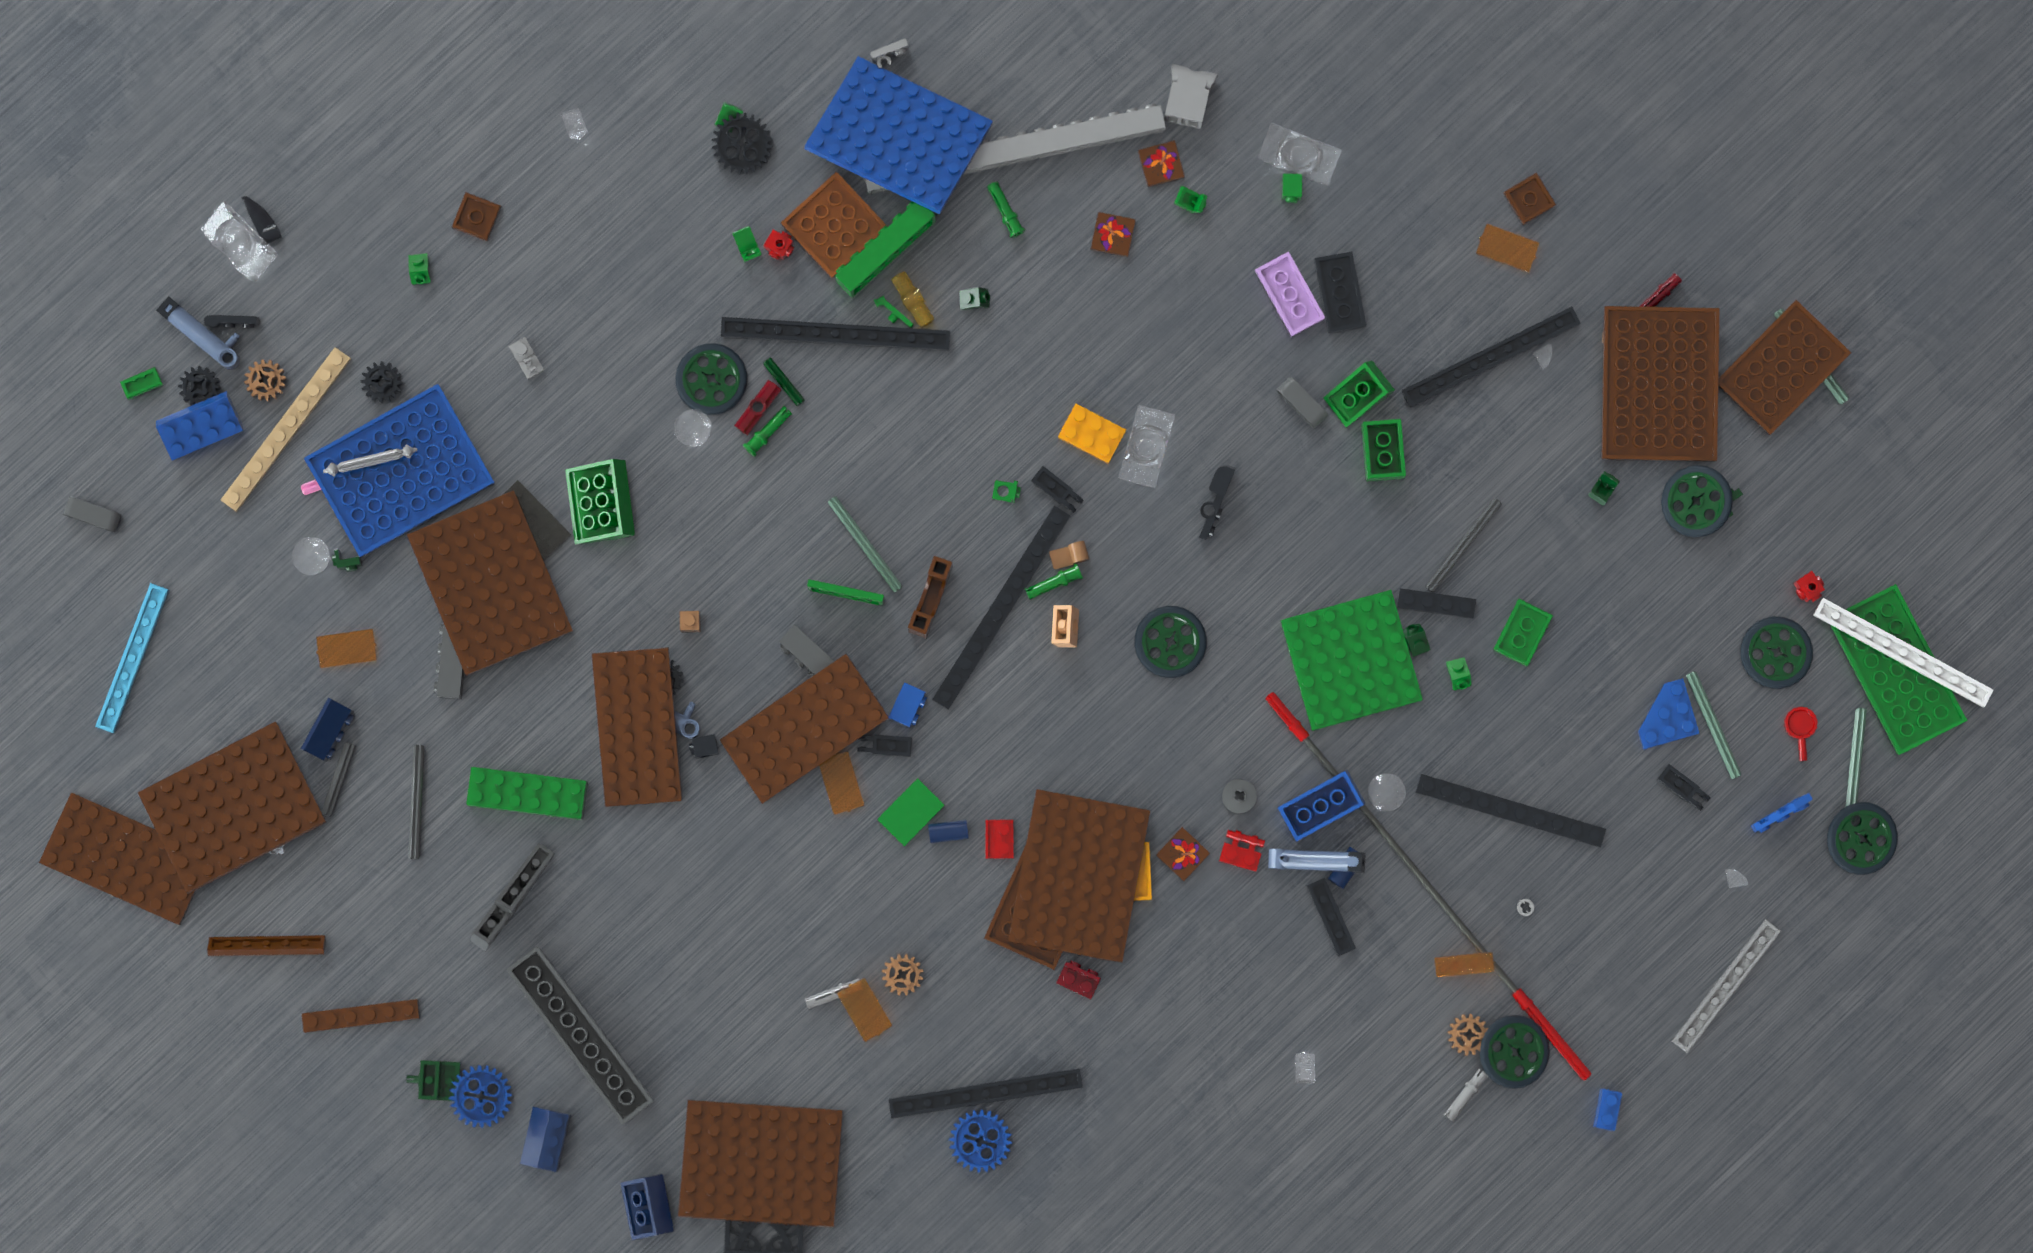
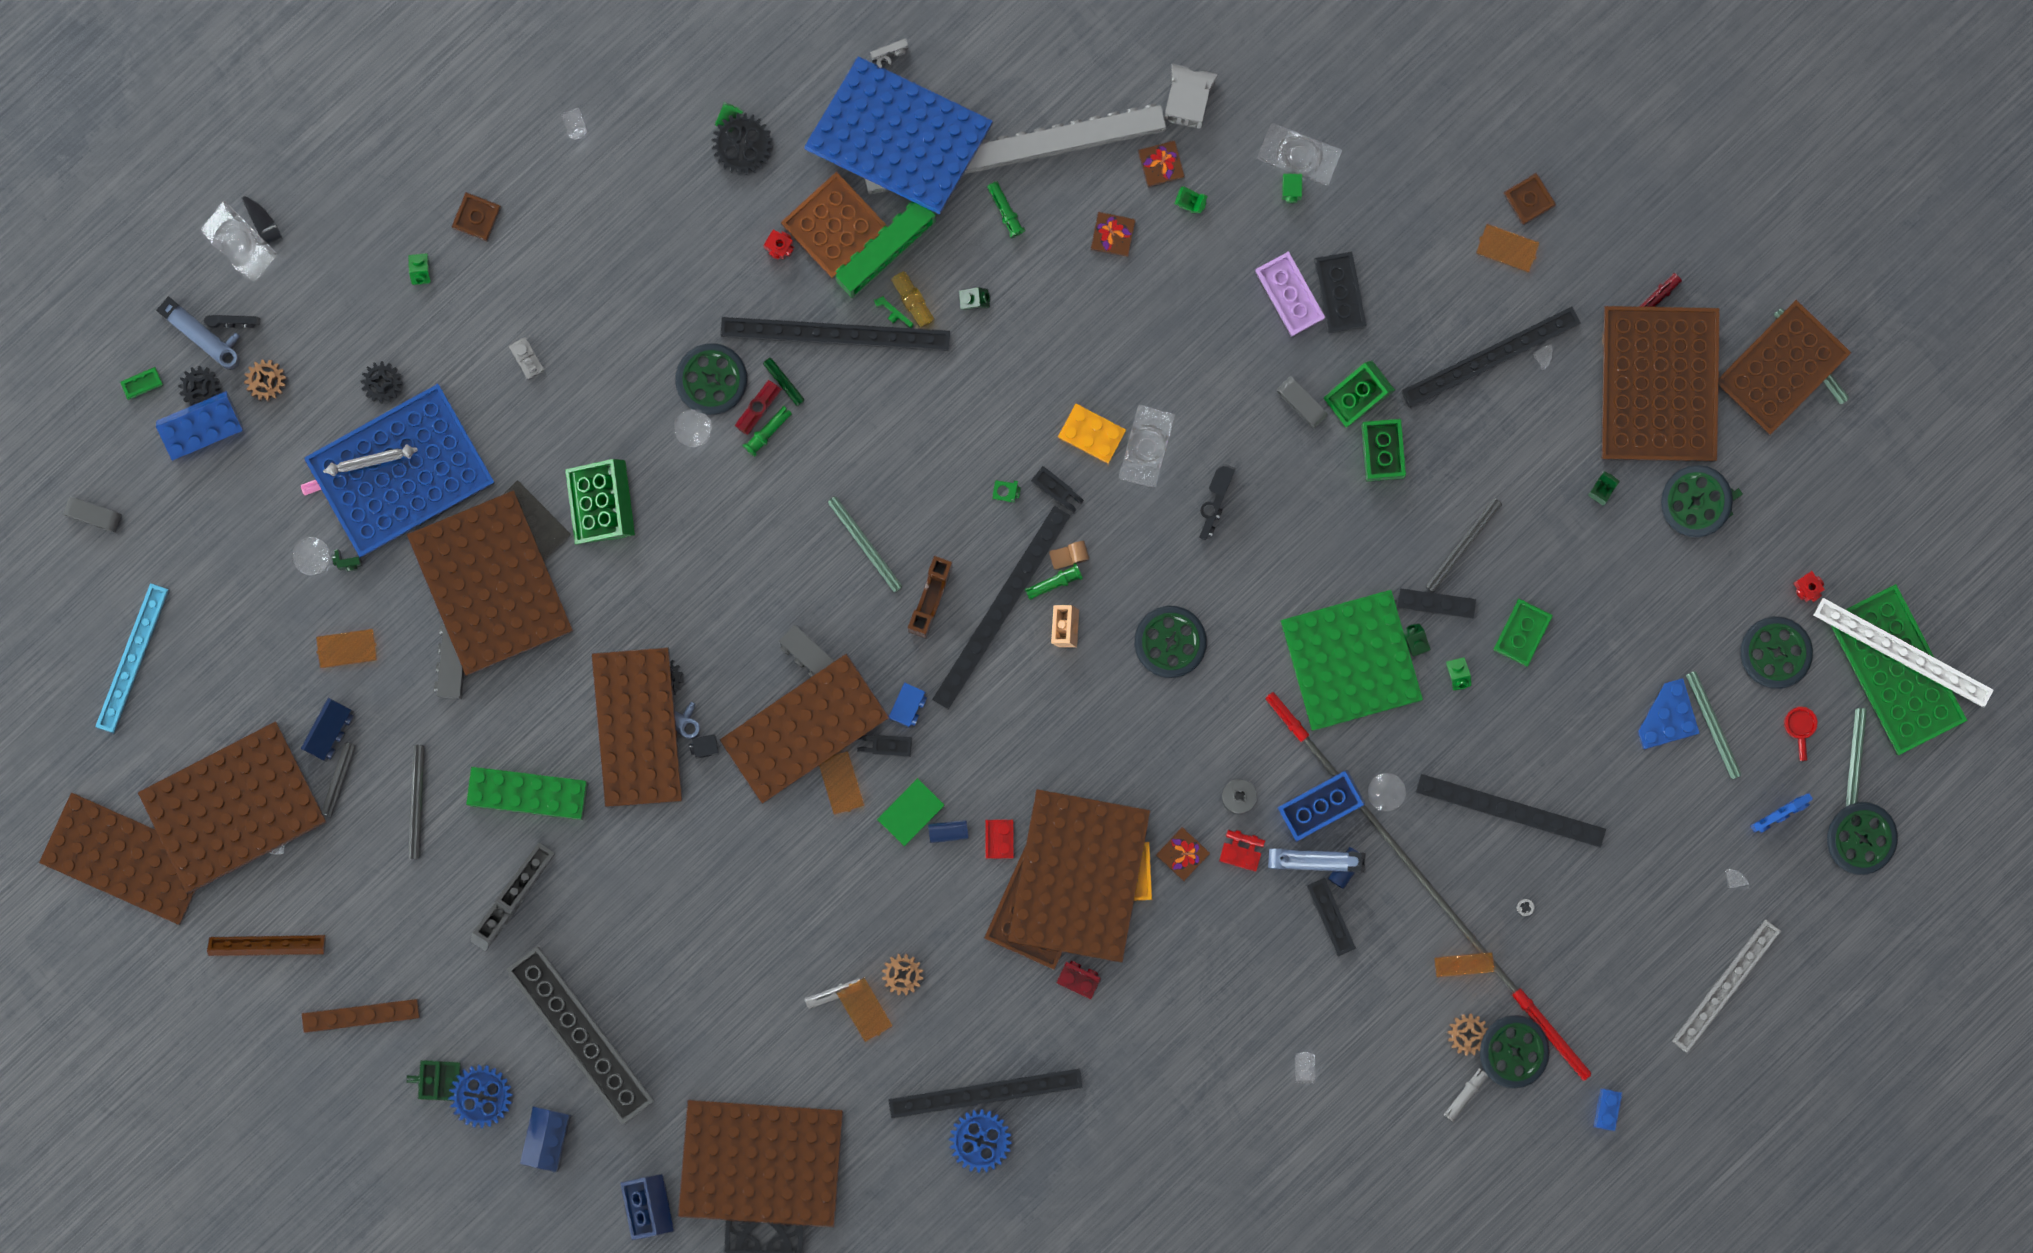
tan plate [221,347,351,512] -> none
medium nougat brick [680,611,701,633] -> none
green bracket [732,226,762,262] -> none
green tile [807,579,885,606] -> none
black hinge [1657,764,1711,811] -> none

